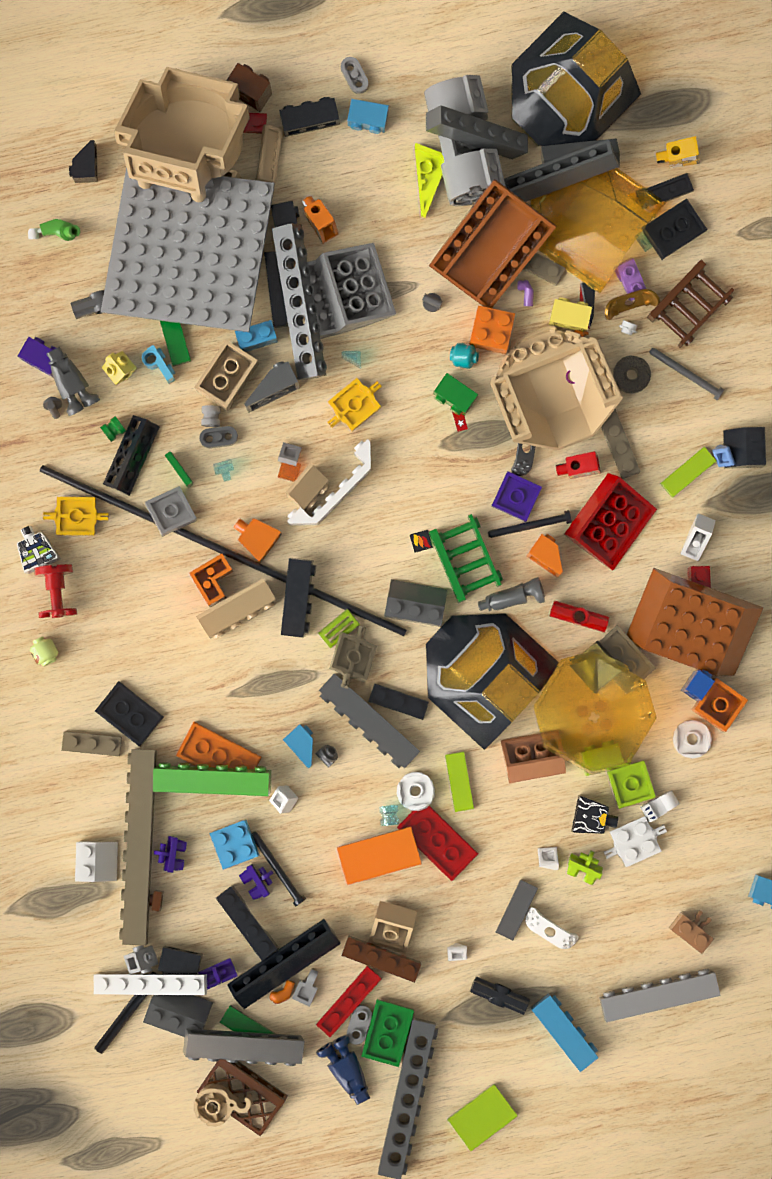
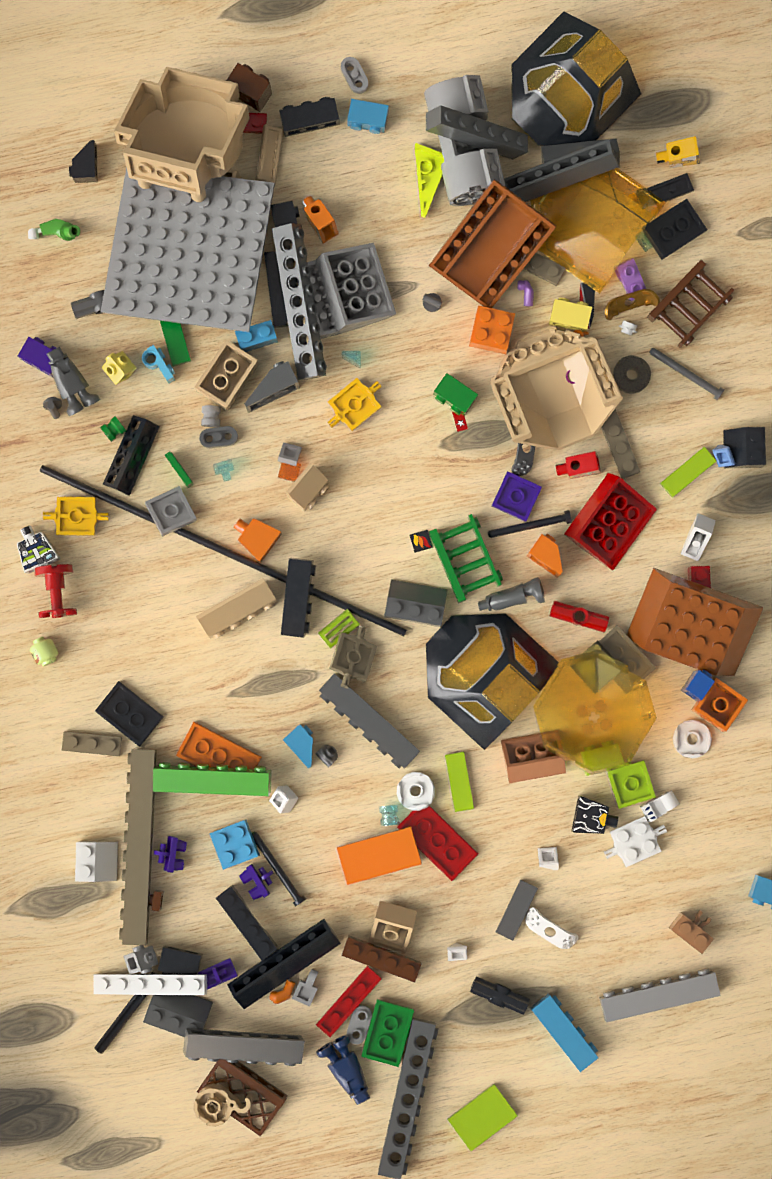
orange brick [189,554,234,607] -> none
green tile [219,1005,276,1034] -> none
white slope [287,439,371,526] -> none
black plate [368,683,429,720] -> none
teal head [450,343,479,369] -> none
lime hips [567,850,603,885] -> none

